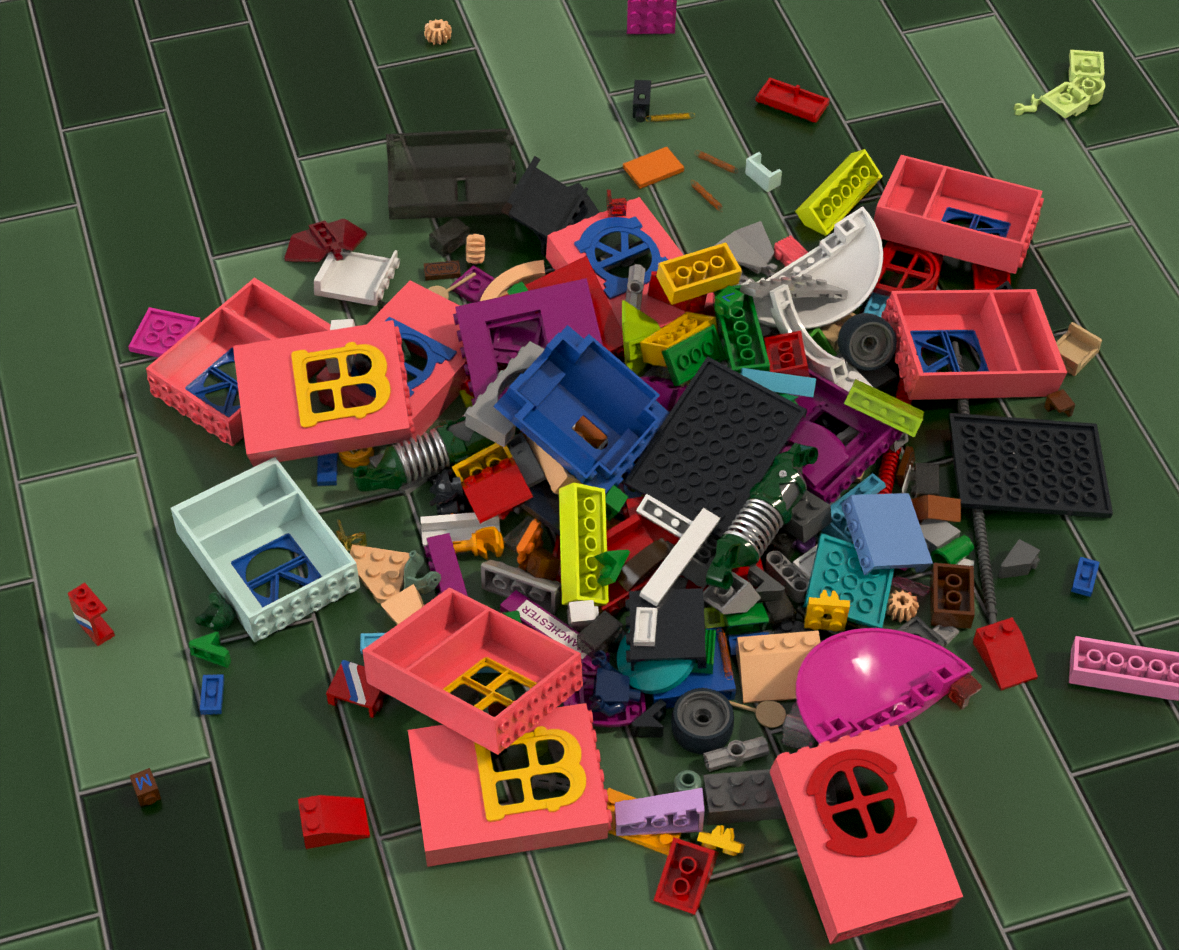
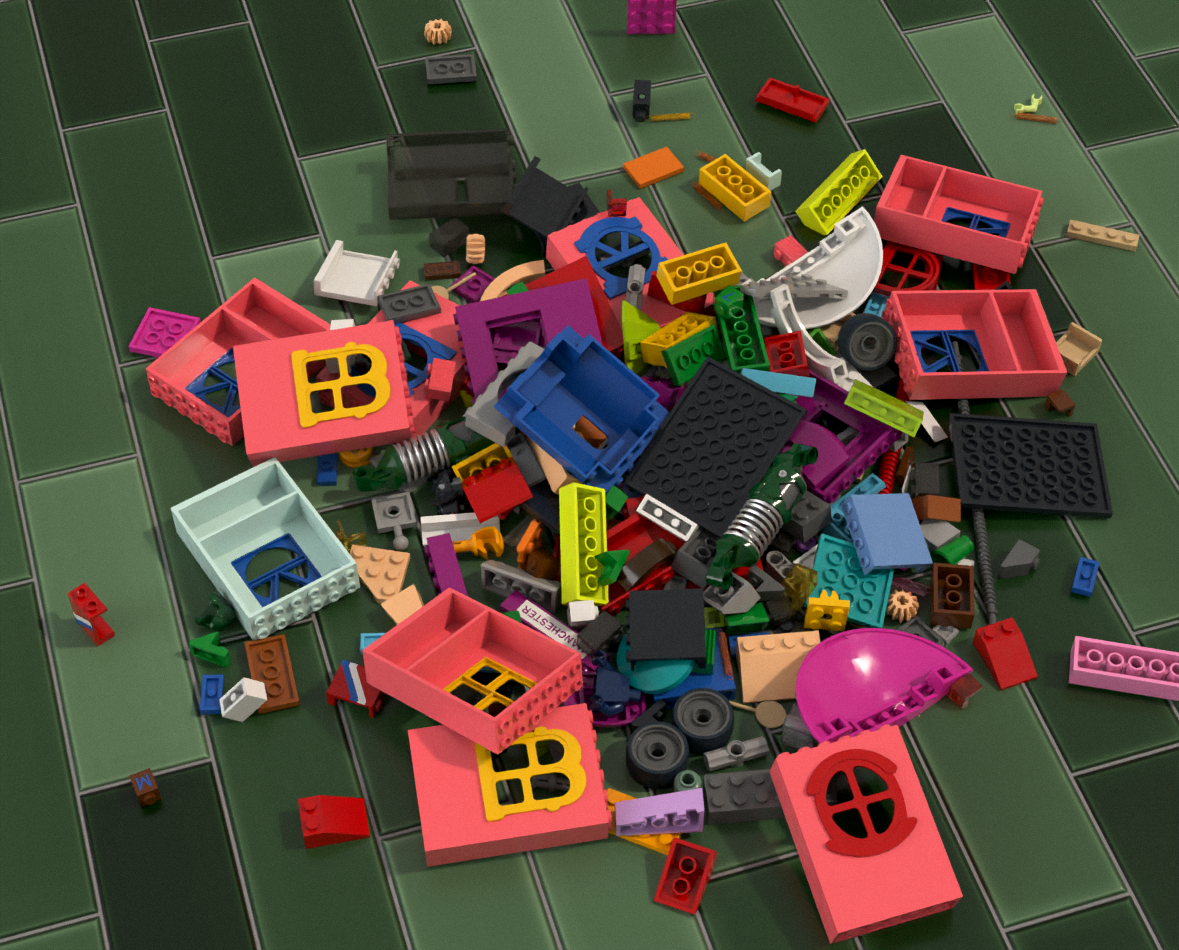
dark red panel [284,219,367,262] -> none
sand green helmet [403,550,441,594] -> none
white tile [634,607,658,646] -> none
white tile [639,508,720,607] -> none
yellow piece [697,825,745,856] -> none
light grey panel [714,221,778,277] -> none
yellowish green plate [1041,50,1105,119] -> none
none -> white brick [219,677,267,722]
none -> dark orange plate [244,634,300,714]
none -> light grey plate [371,492,417,551]
none -> dark grey tile [377,284,441,324]
none -> coral brick [424,358,456,402]
none -> dark grey plate [425,54,477,84]
none -> black tile [472,671,514,698]
none -> wheel [626,721,689,789]
none -> yellow brick [699,154,771,222]
none -> clear yellow panel [781,563,817,611]
none -> white sticker [905,401,948,442]
none -> orange piece [1012,112,1061,123]
none -> tan plate [1066,220,1139,252]

